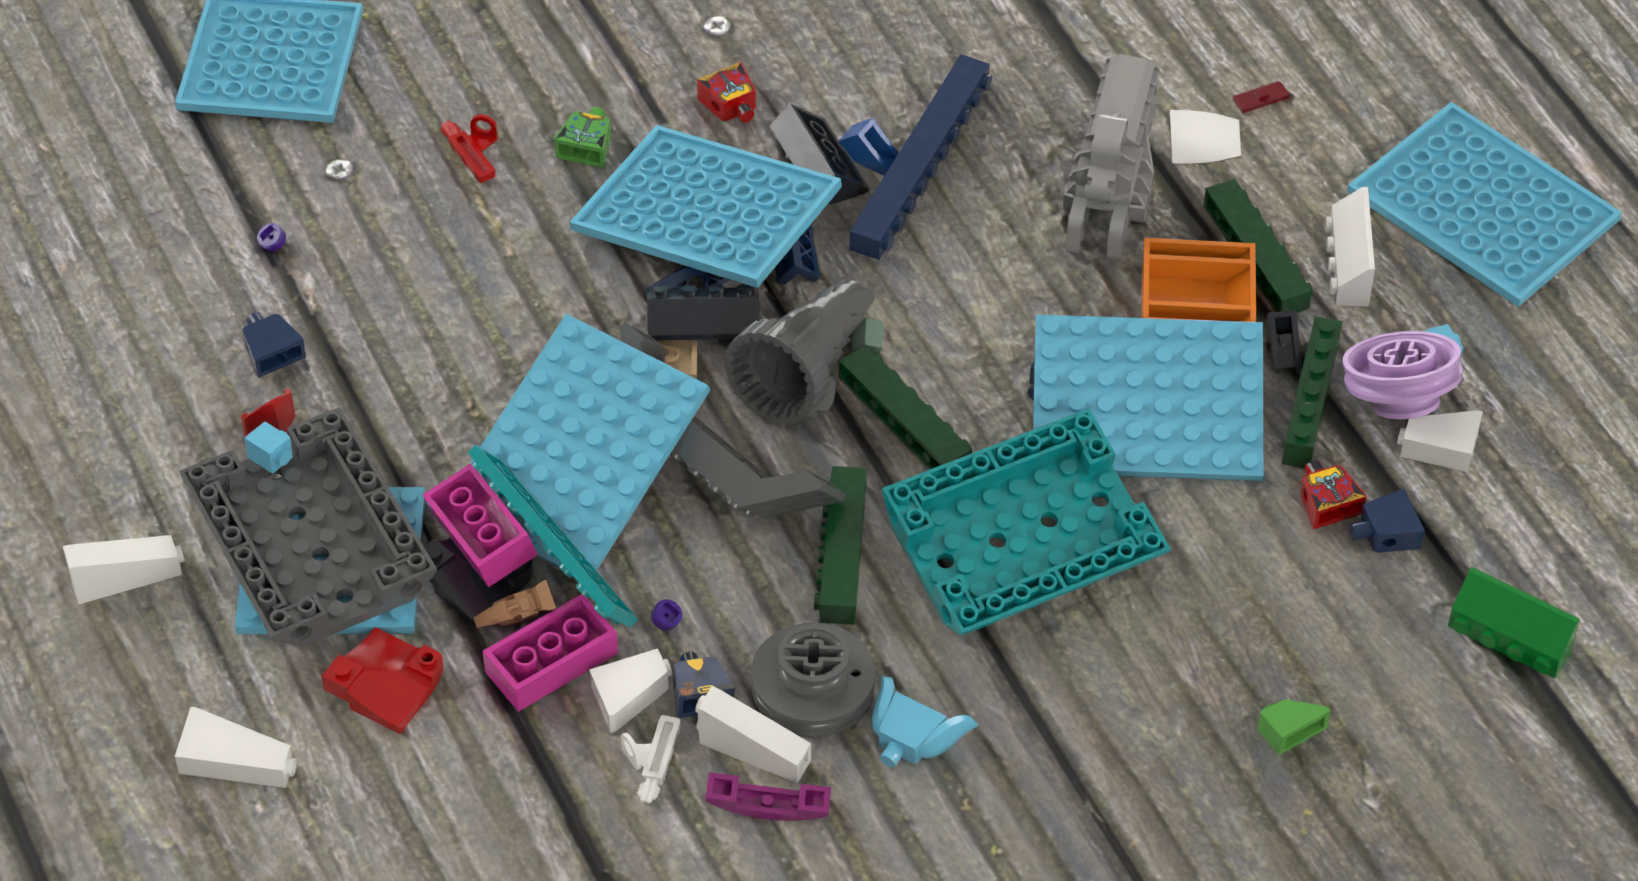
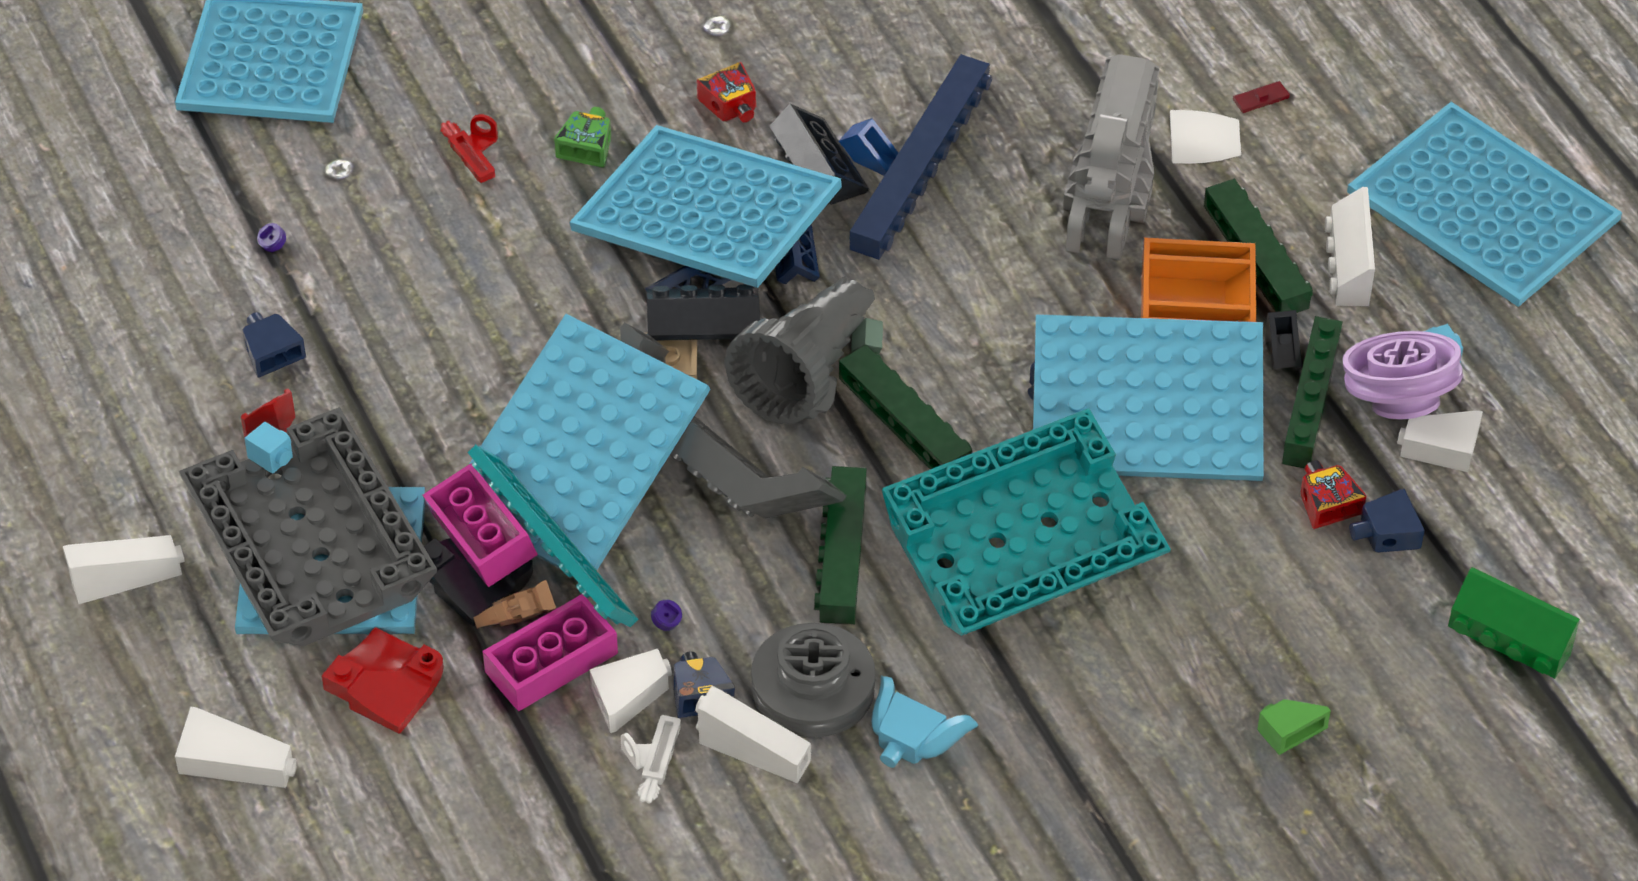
magenta slope [705,772,831,821] -> none

